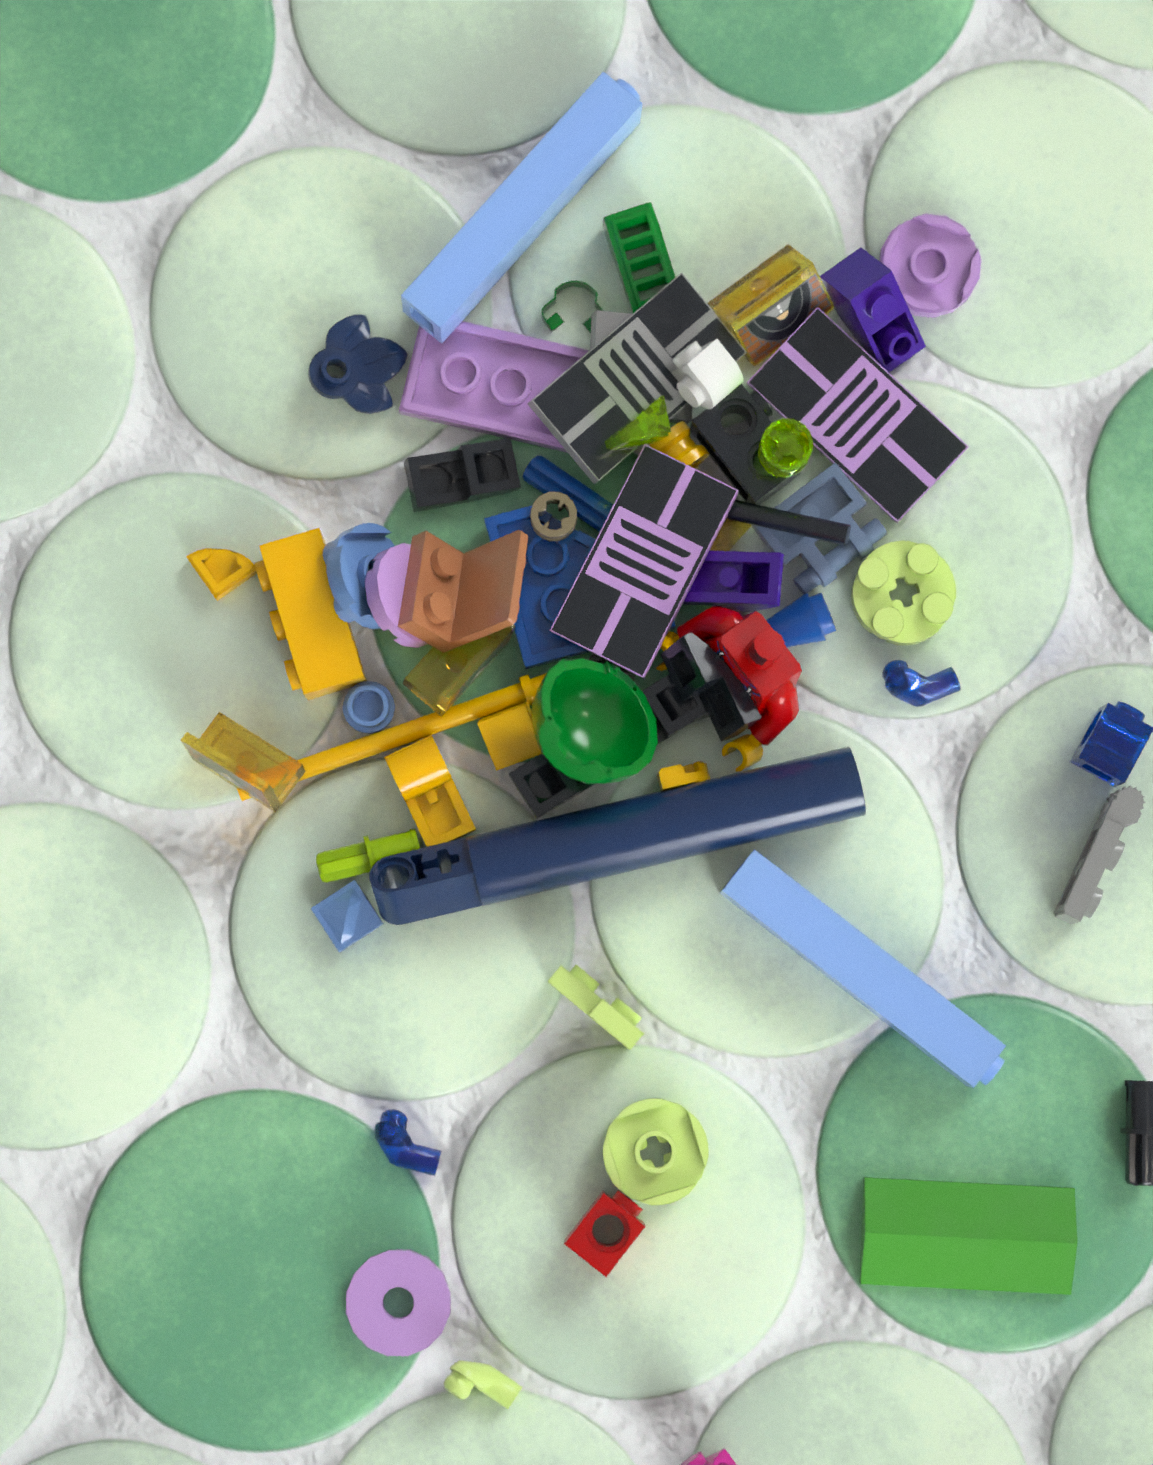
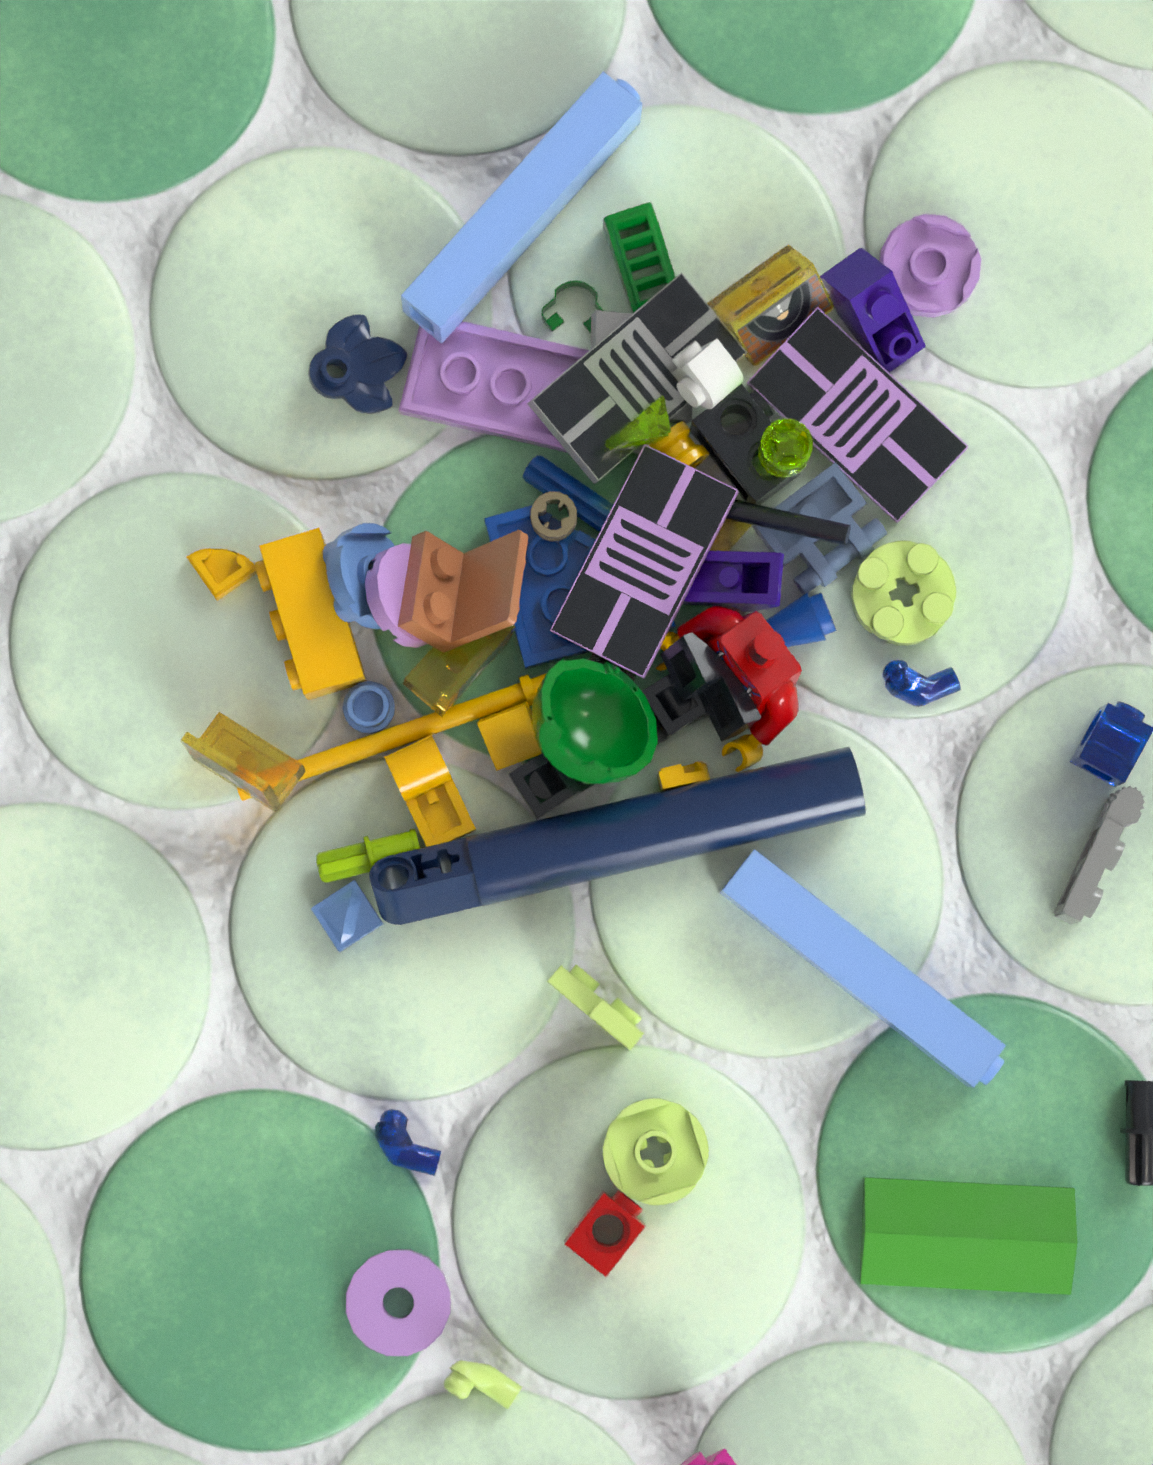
black slope [404,438,521,512] -> none

